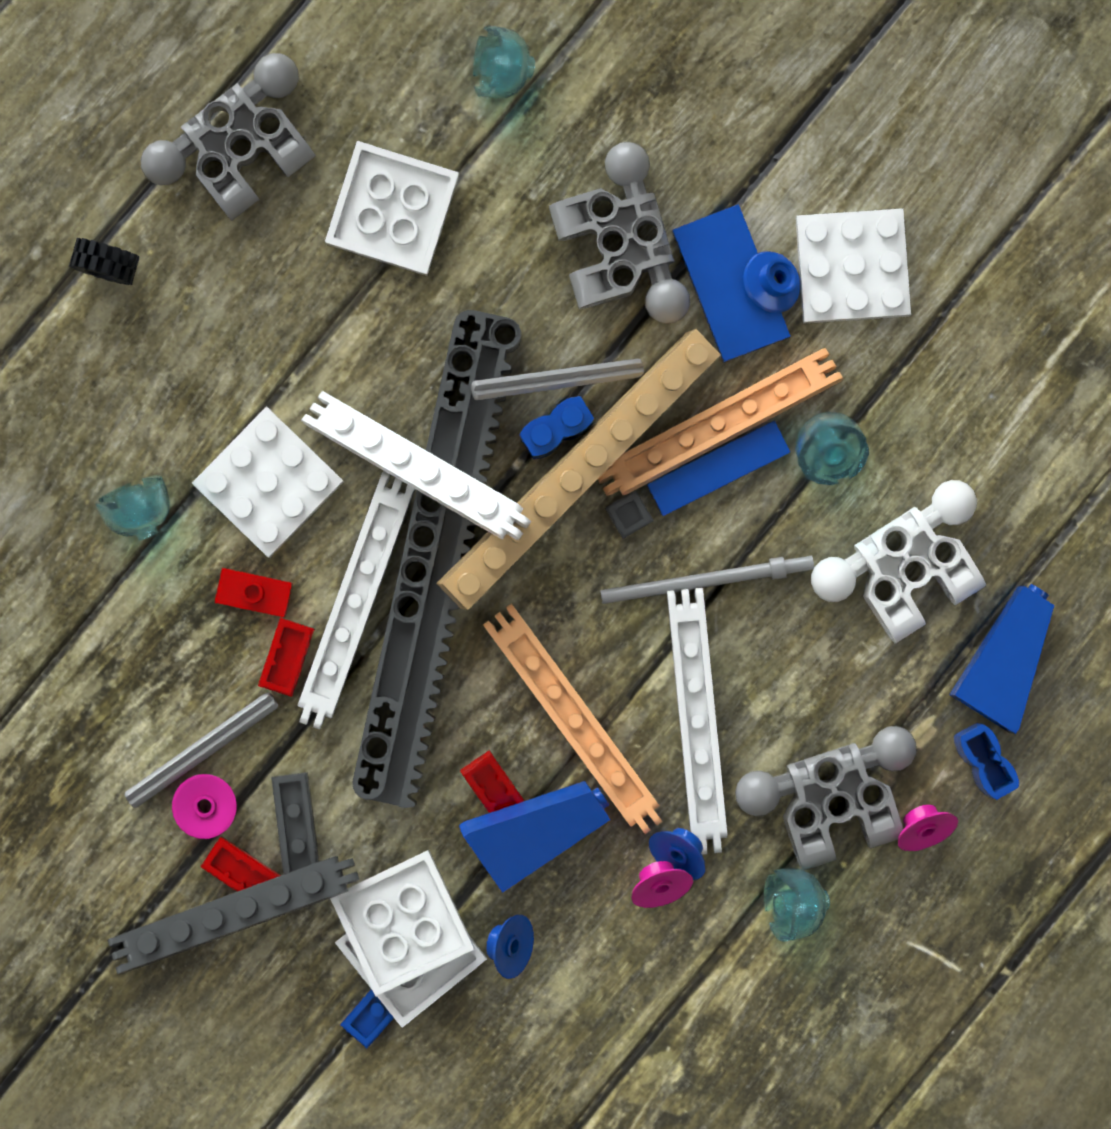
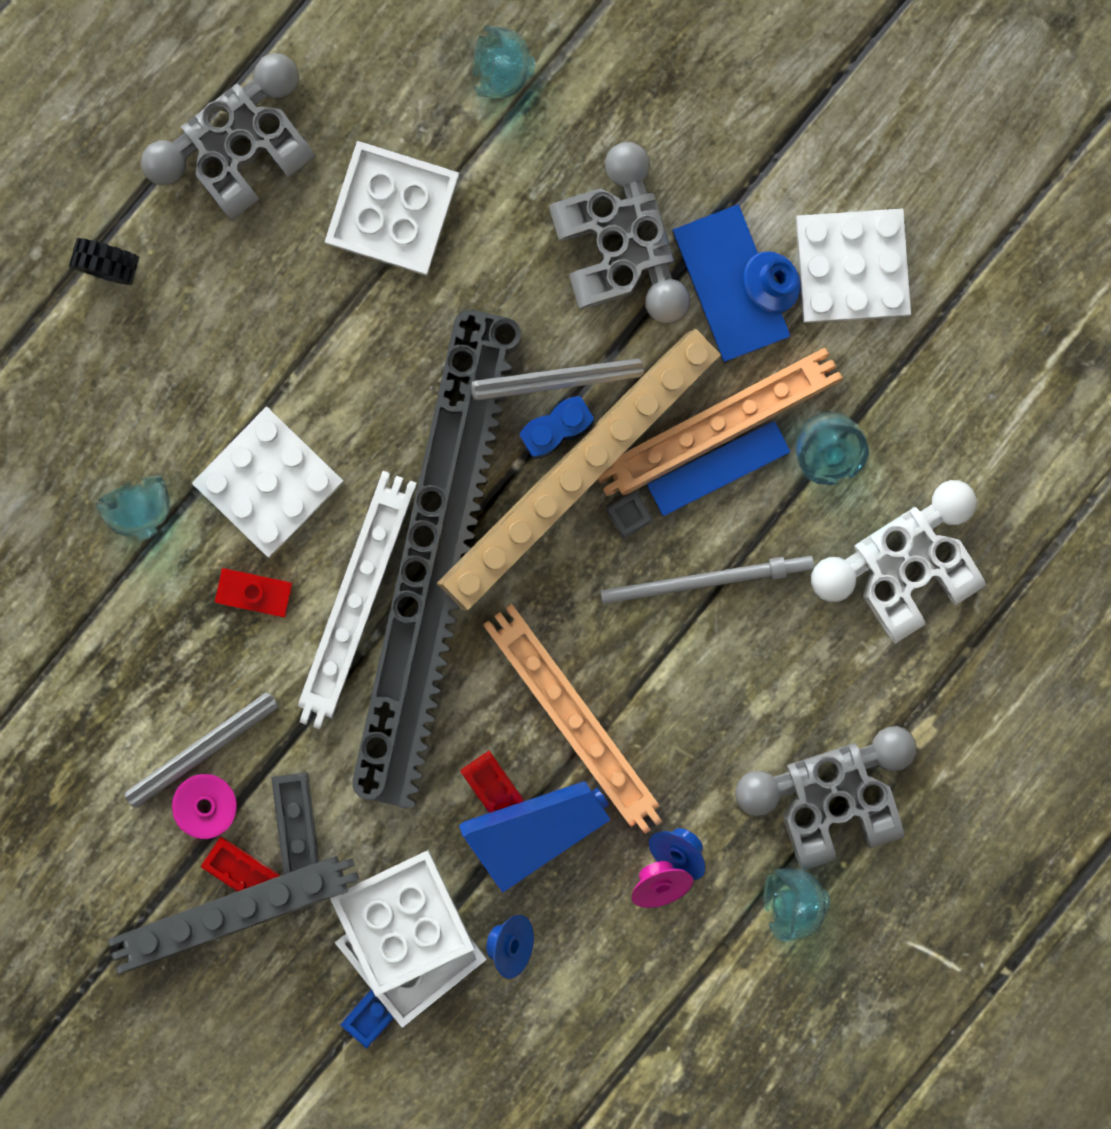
red plate [258,618,315,697] -> none
white hinge [301,391,531,540] -> none
white hinge [667,588,727,855] -> none
dark pink piece [898,805,958,851] -> none
blue slope [949,584,1054,734] -> none
blue brick [954,723,1019,800] -> none

